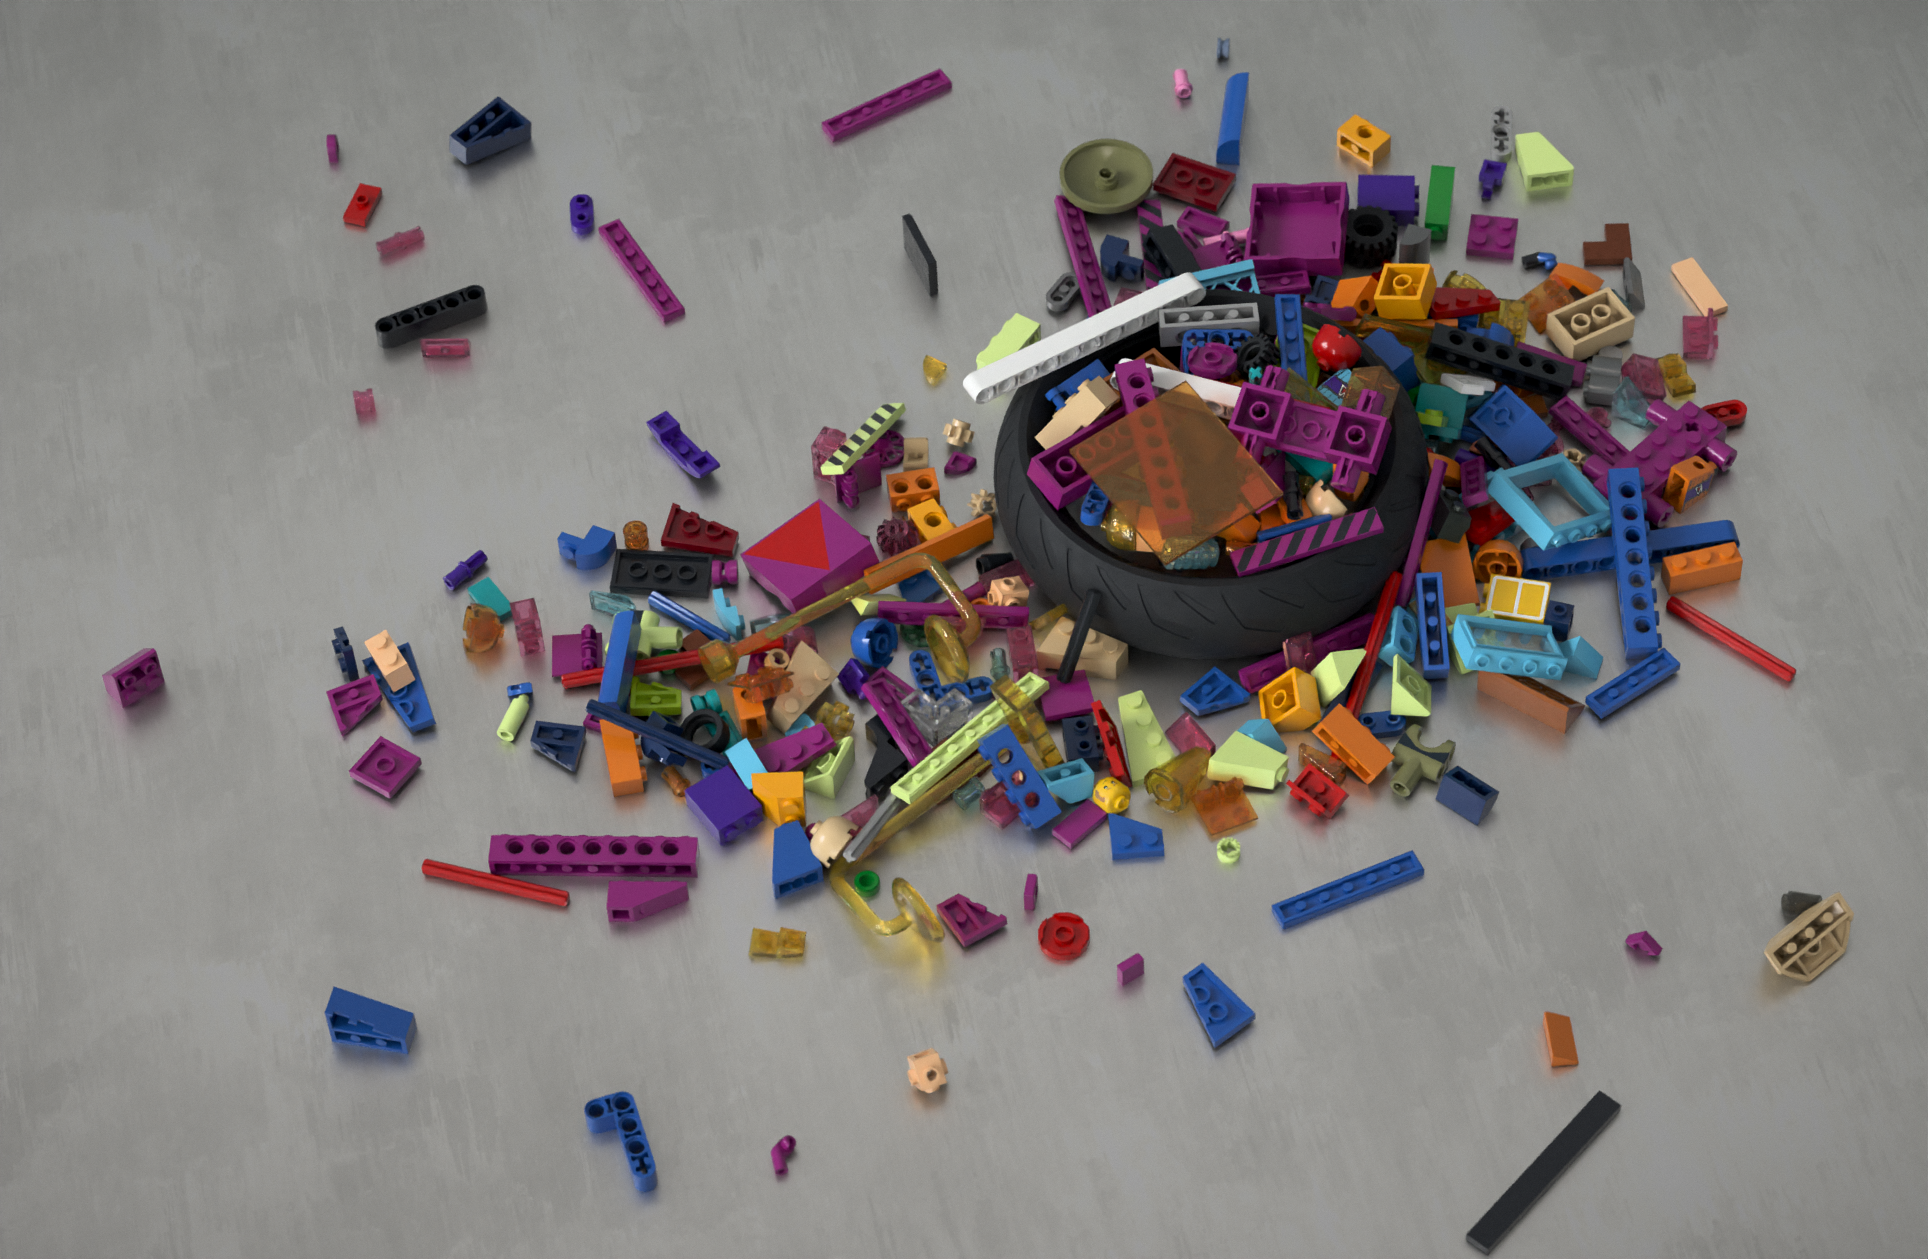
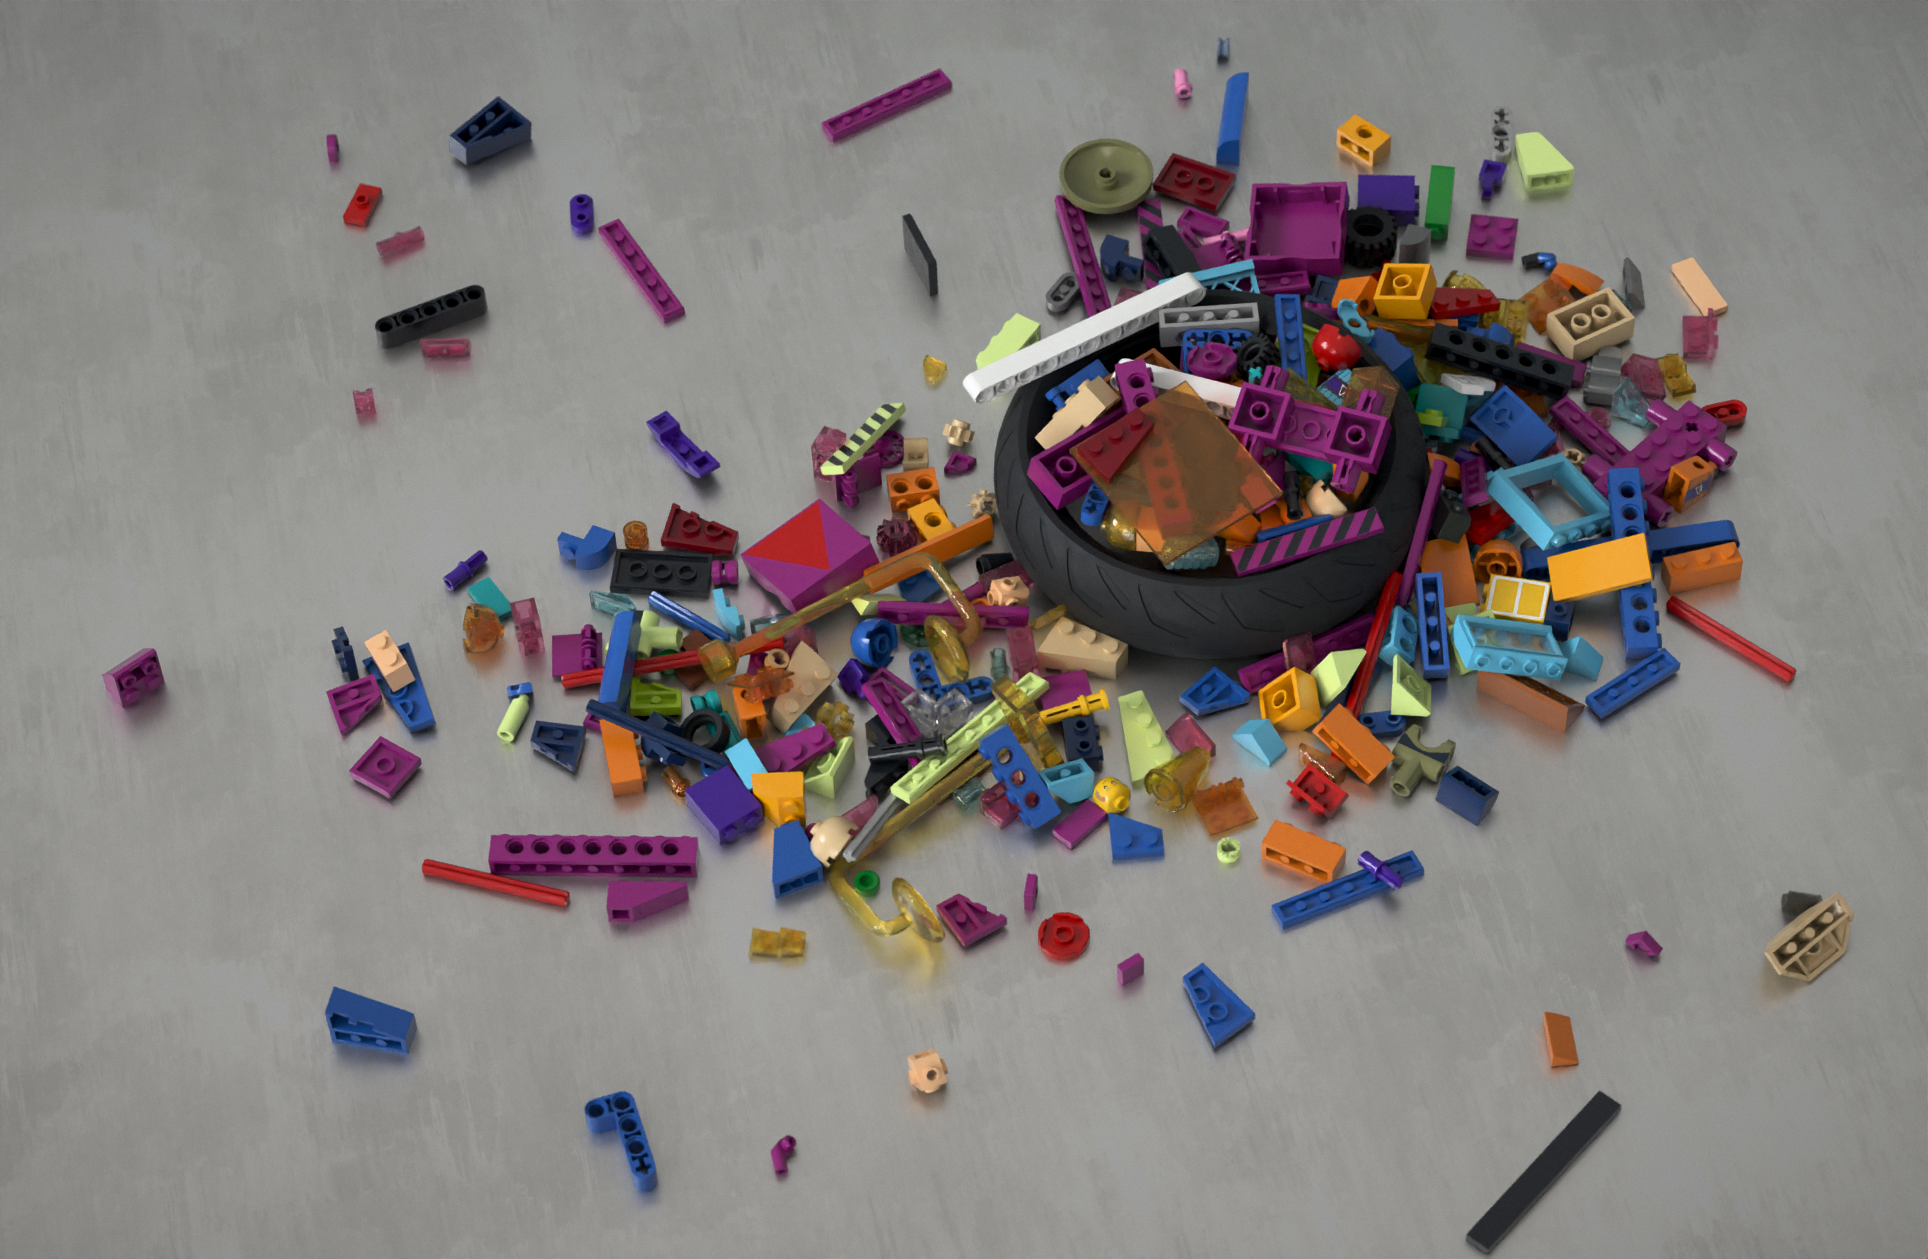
black axle [1057,589,1101,684] -> none
red wing [1091,700,1133,788] -> none
yellowish green slope [1207,731,1289,790] -> none
copper tile [1582,223,1632,265] -> none
none -> black pin [868,733,948,764]
none -> yellow pin [1031,688,1110,729]
none -> dark red wing [1078,407,1154,485]
none -> orange brick [1261,819,1346,884]
none -> medium azure piece [1337,298,1375,344]
none -> dark purple axle [1357,851,1405,890]
none -> light orange tile [1547,533,1654,603]

